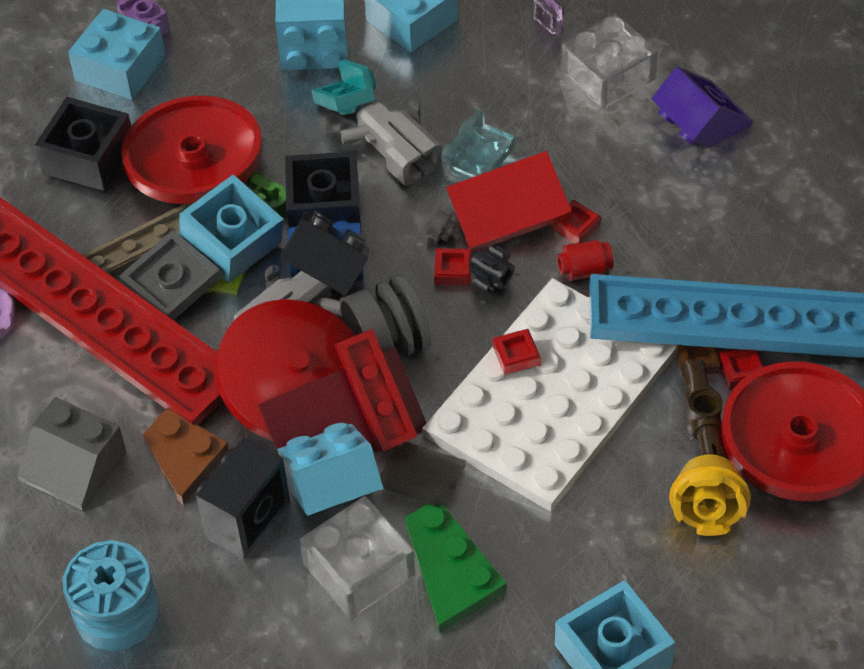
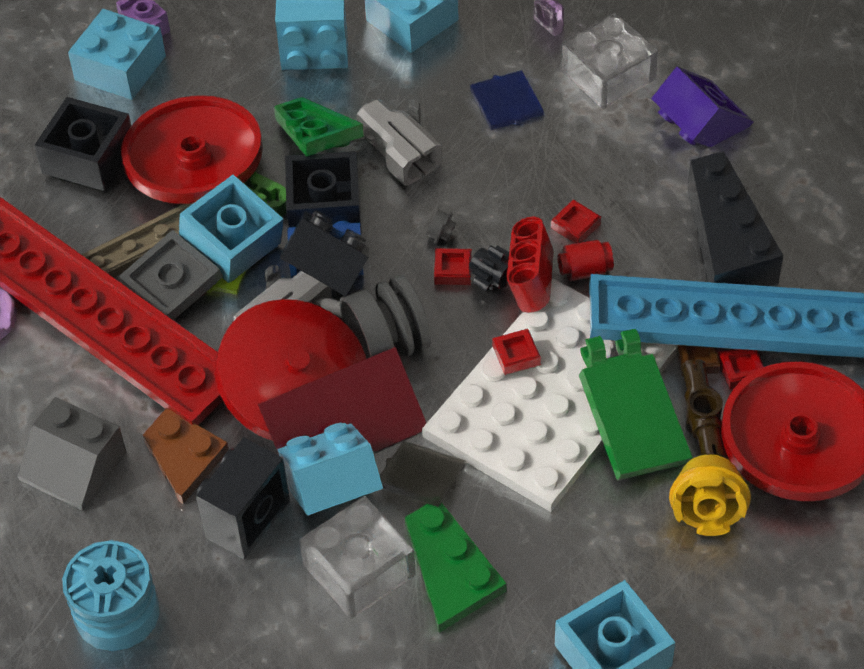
teal bracket [311,59,376,115] -> none
red plate [334,329,418,452] -> none
clear light blue bracket [441,109,516,183] -> none
red tile [446,151,572,253] -> none
none -> green wing [274,97,364,157]
none -> clear blue piece [470,70,544,130]
none -> red beam [507,216,554,313]
none -> green tile [578,329,693,480]
none -> black wedge [687,151,784,286]

